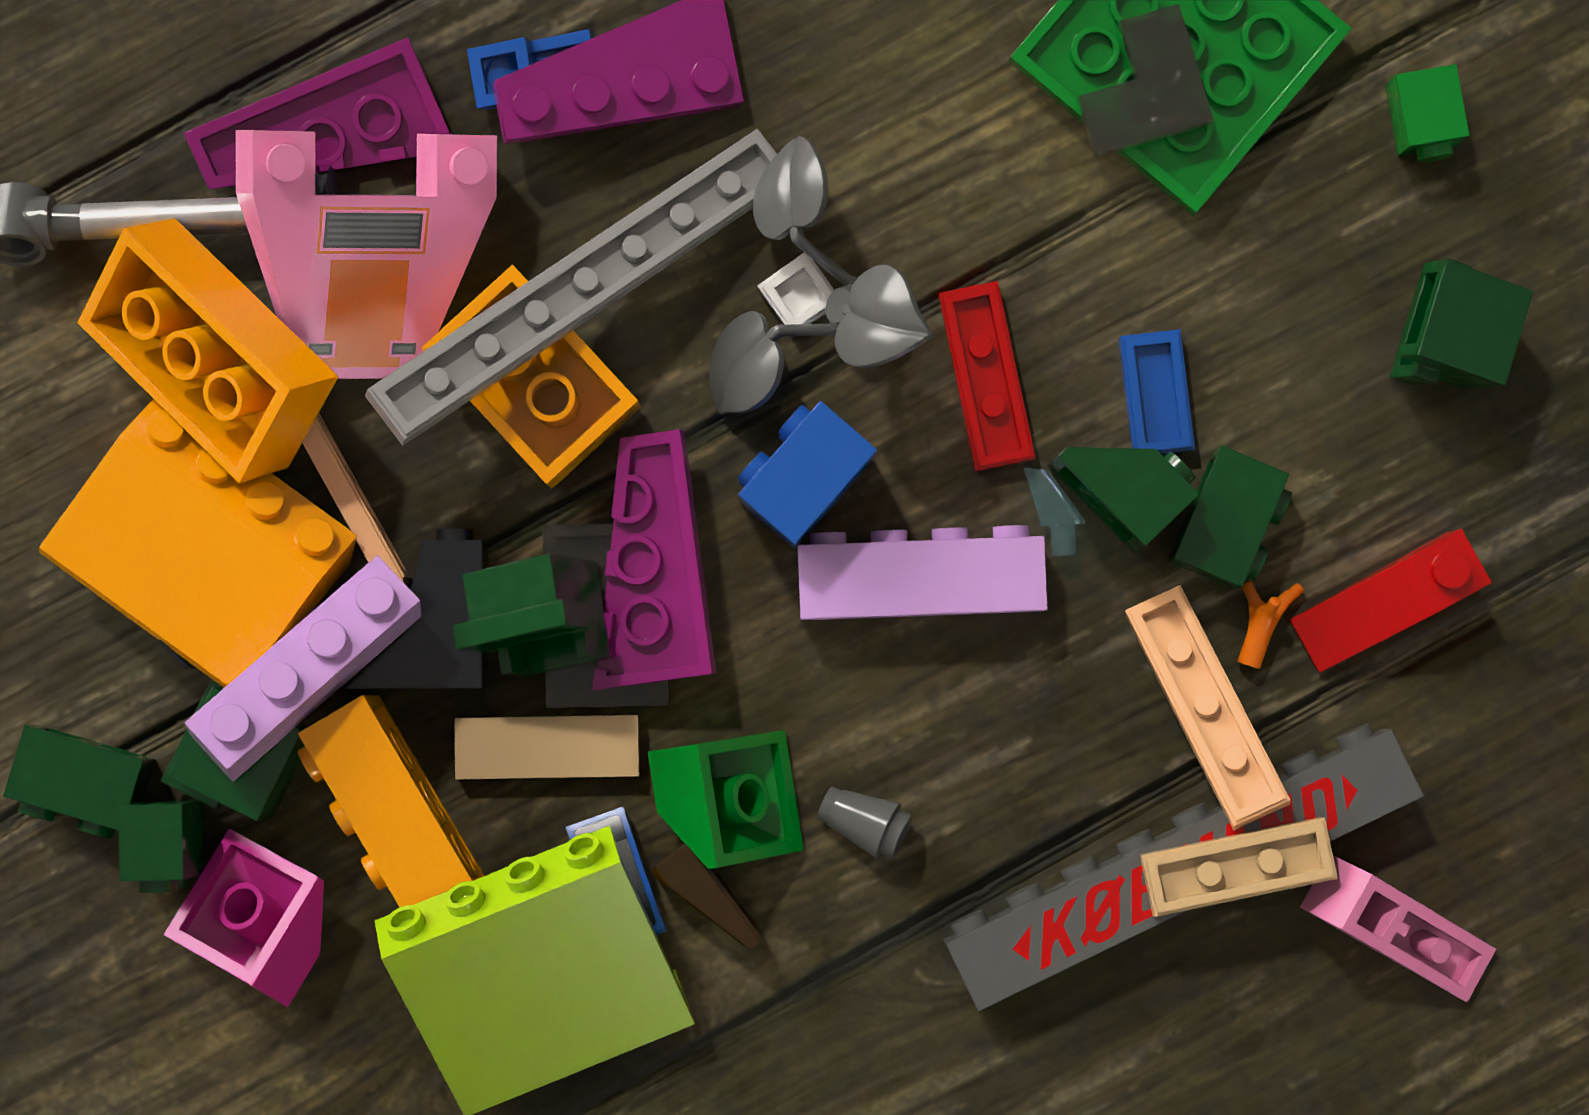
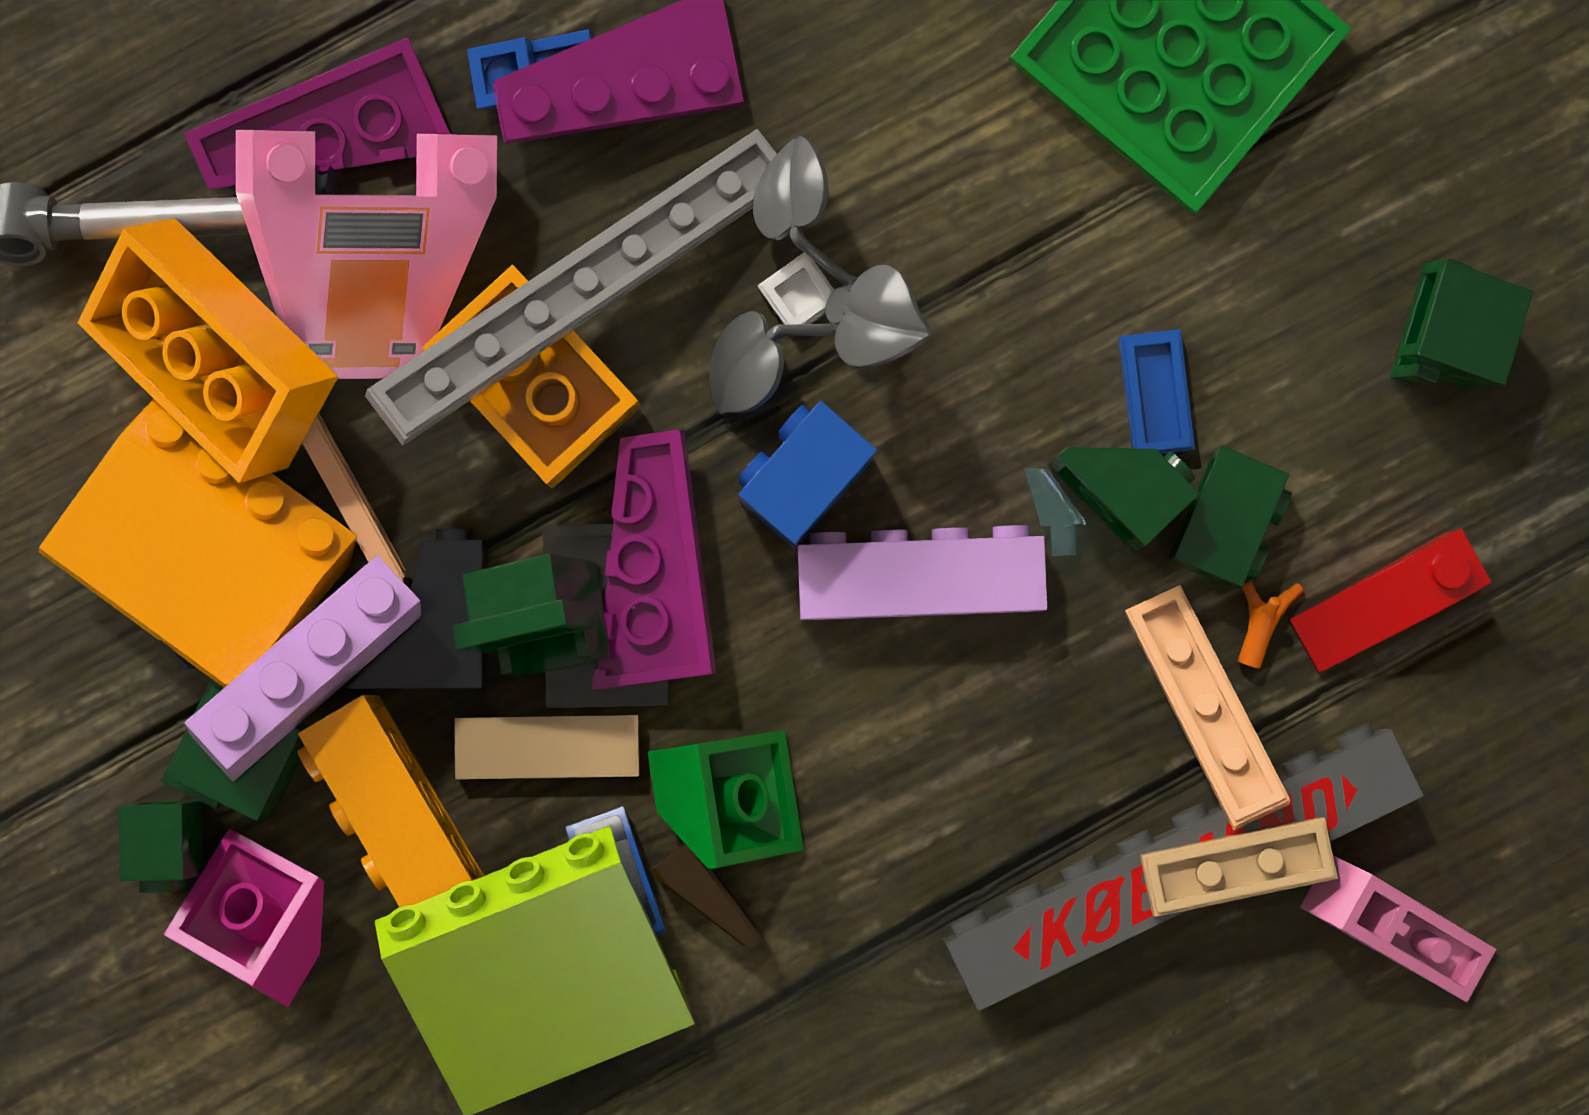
dark green brick [3,725,155,839] -> none
dark grey cone [817,786,913,860] -> none
red tile [938,281,1035,472] -> none
clear smoke tile [1077,4,1214,158] -> none
green brick [1385,64,1470,163] -> none

